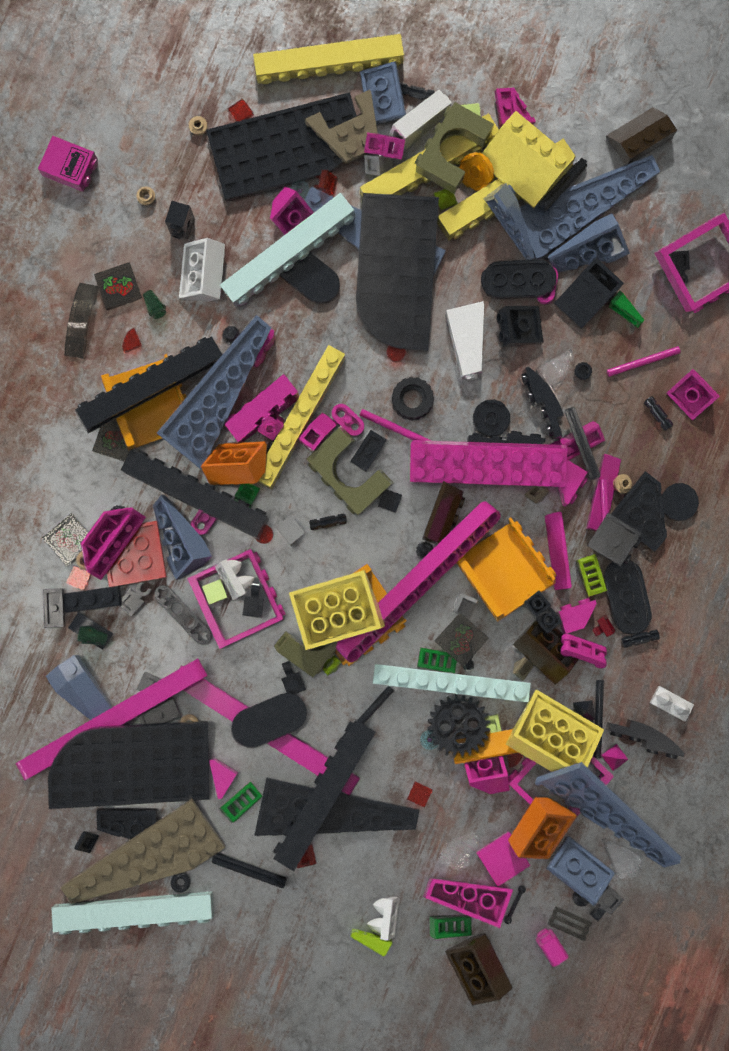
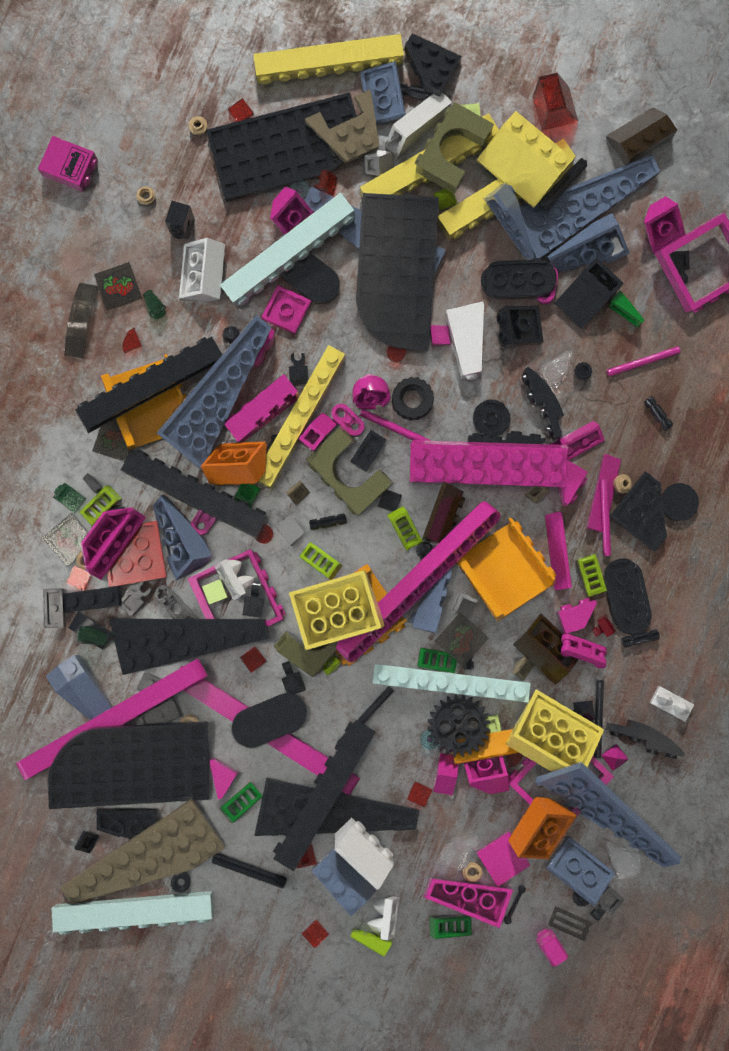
dark pink bracket [258,414,284,441] -> none
dark pink slope [364,132,405,159] -> none
dark brown slope [445,933,513,1006] -> none
light orange tile [458,152,494,191] -> none
dark pink wing [495,88,536,127] -> none
black slope [524,590,562,634] -> none
black axle [565,407,601,480] -> none
black plate [587,513,642,566] -> none
dark pink slope [666,369,720,421] -> none
none -> clear green bracket [53,483,87,513]
none -> lime slope [79,485,122,526]
none -> black tile [83,473,102,494]
none -> black wing [109,618,270,675]
none -> clear red tile [239,646,267,673]
none -> dark pink tile [261,285,312,335]
none -> dark tan slope [286,481,310,505]
none -> black plate [289,353,308,386]
none -> lime slope [299,542,342,580]
none -> clear red tile [301,919,329,948]
none -> sand blue slope [311,847,377,916]
none -> white slope [335,818,394,890]
none -> dark pink cylinder [352,374,391,410]
none -> lime slope [387,506,423,551]
none -> black plate [404,33,462,97]
none -> sand blue wedge [410,567,453,633]
none -> dark pink slope [430,325,451,347]
none -> dark pink slope [433,753,458,795]
none -> tan plate [463,862,482,883]
none -> clear red slope [533,73,578,131]
none -> dark pink slope [644,196,685,253]

